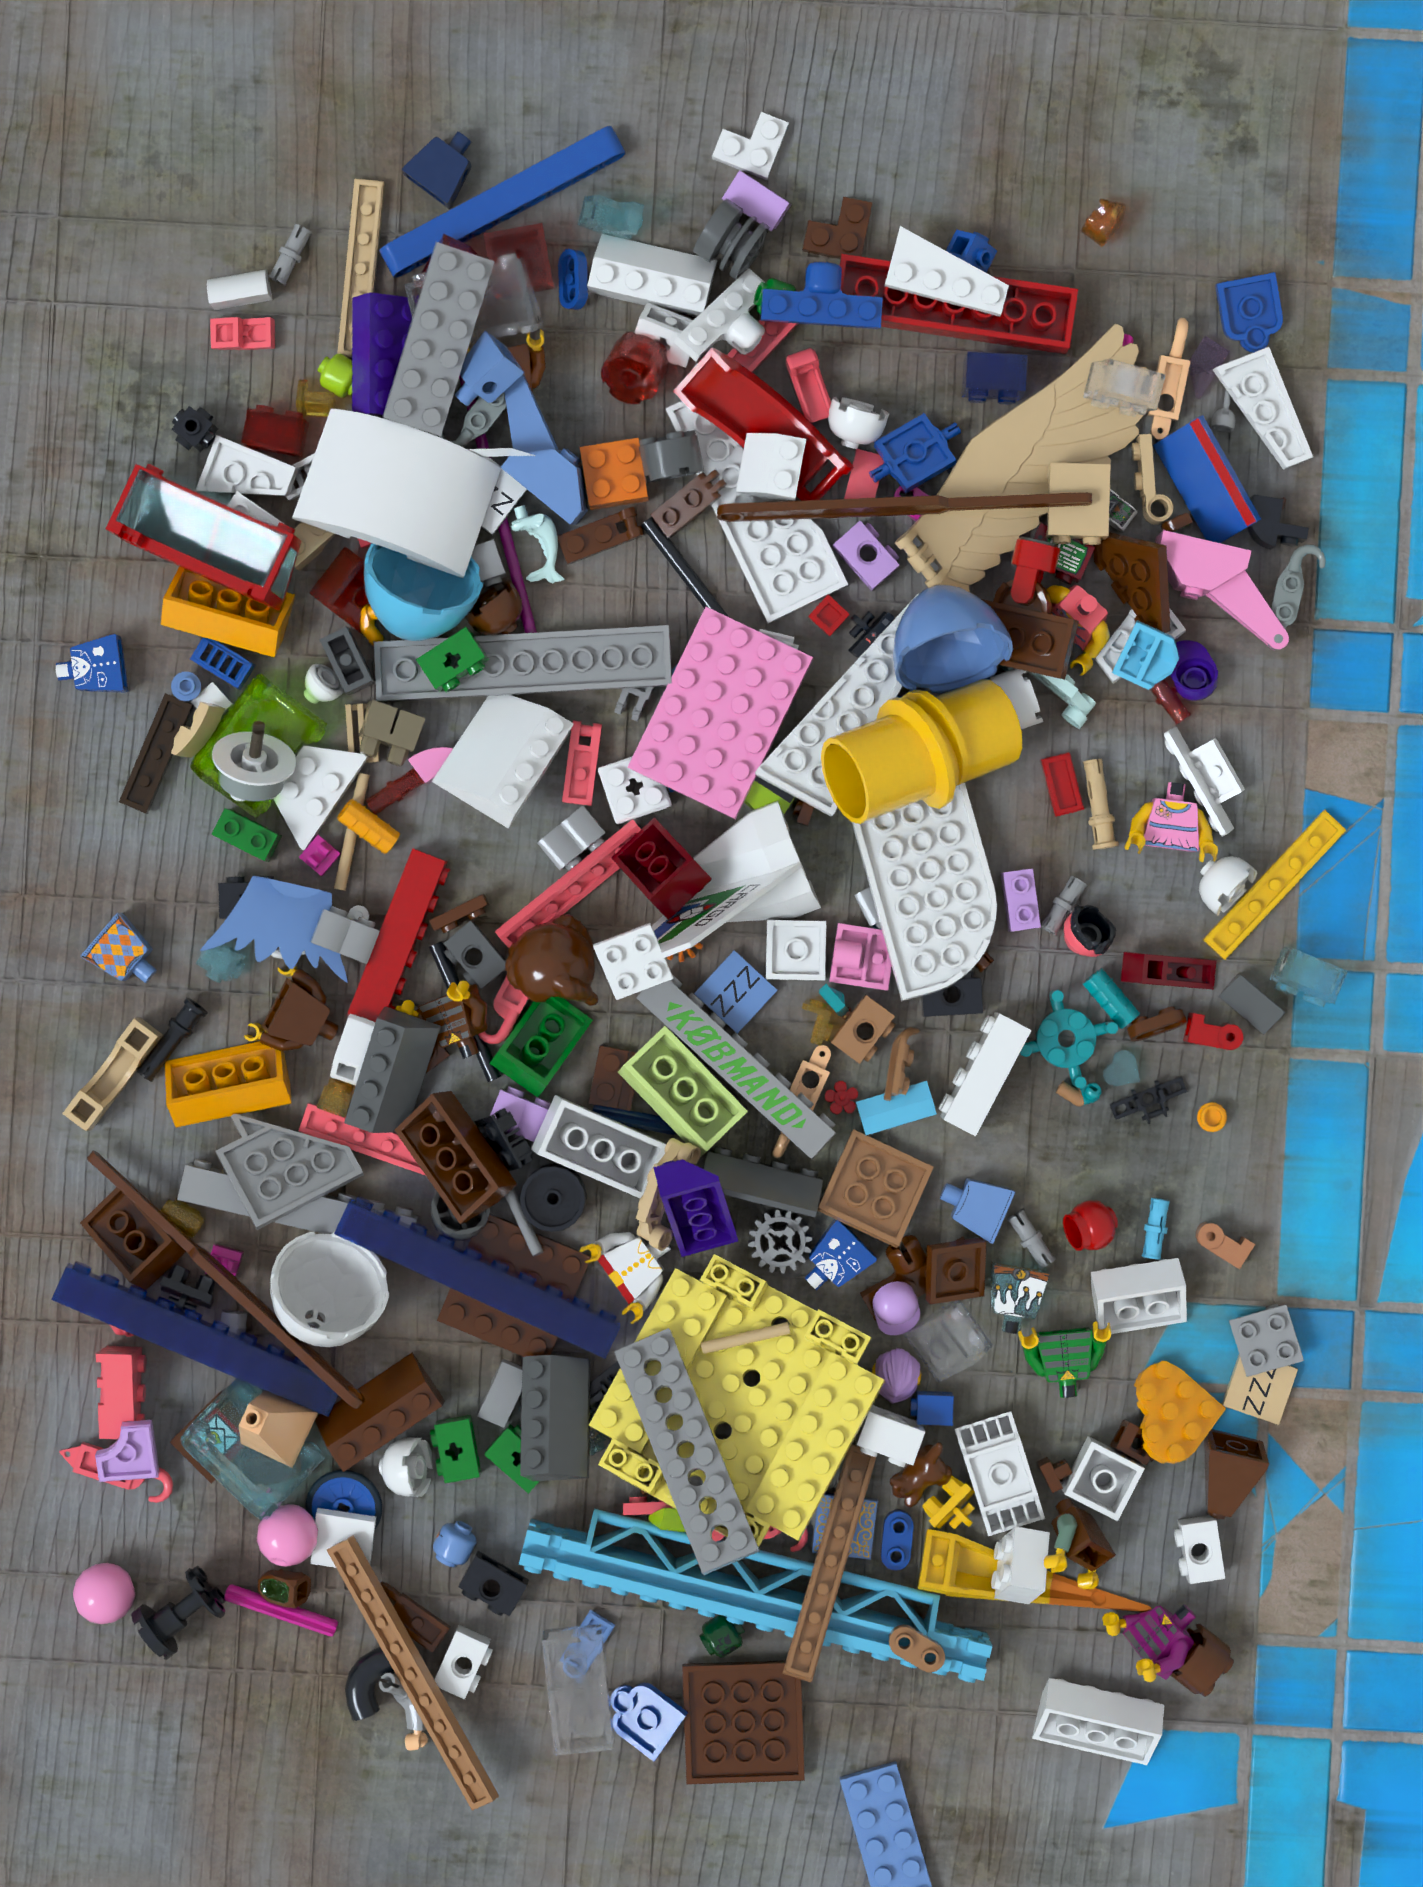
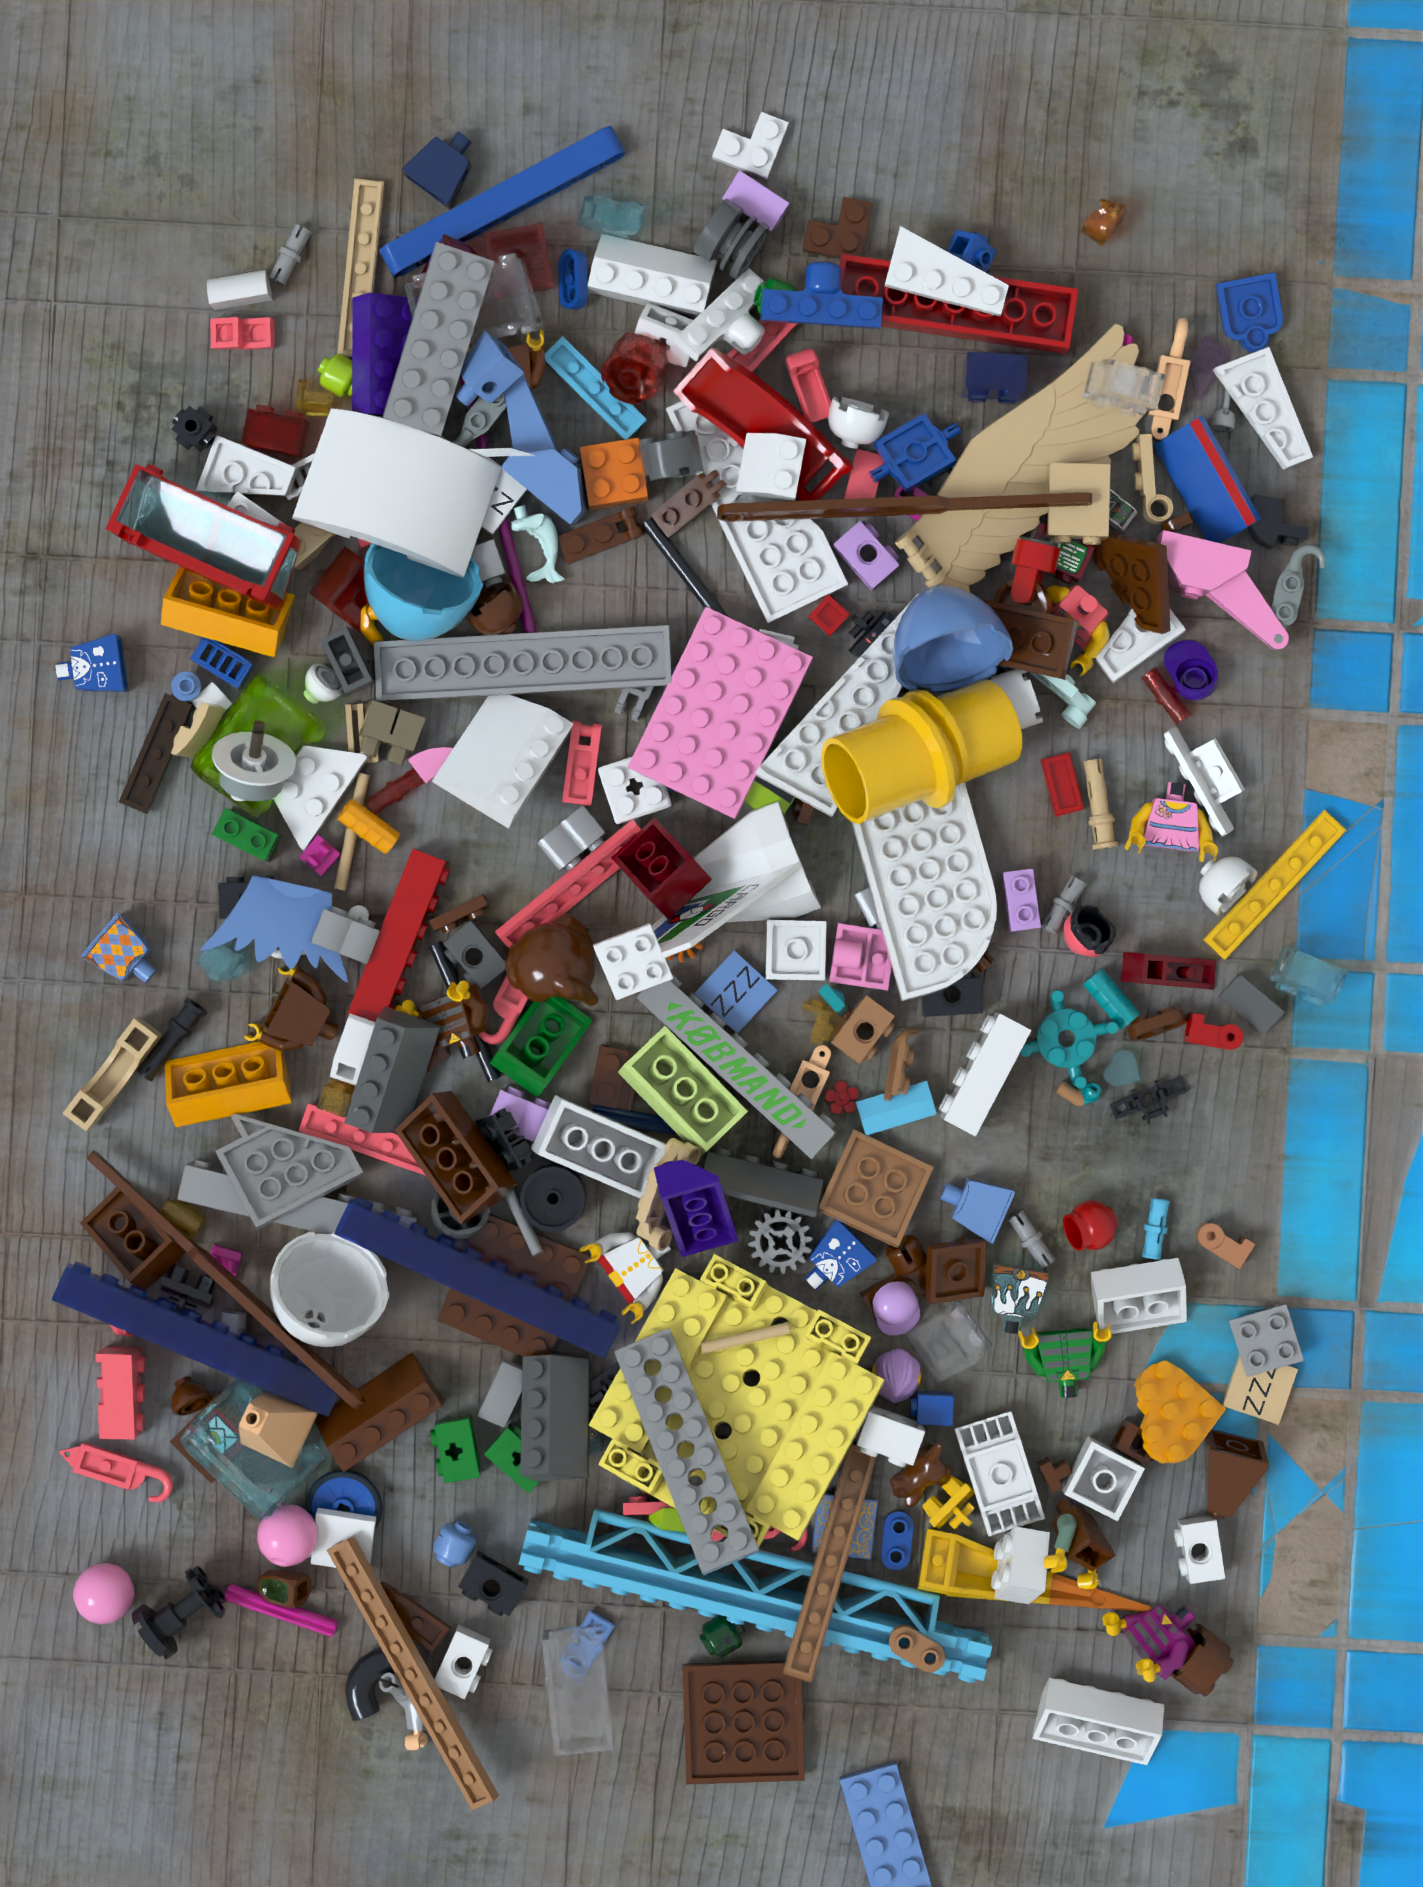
lavender tile [95,1420,160,1482] -> none
white cylinder [379,1437,433,1497] -> none
green brick [416,627,489,693] -> none
plate [611,1683,688,1762] -> none
medium azure slope [1112,620,1179,690] -> none
light orange plate [1197,1102,1227,1132] -> none
none -> reddish brown brick [171,1377,212,1416]
none -> medium azure plate [545,336,647,440]

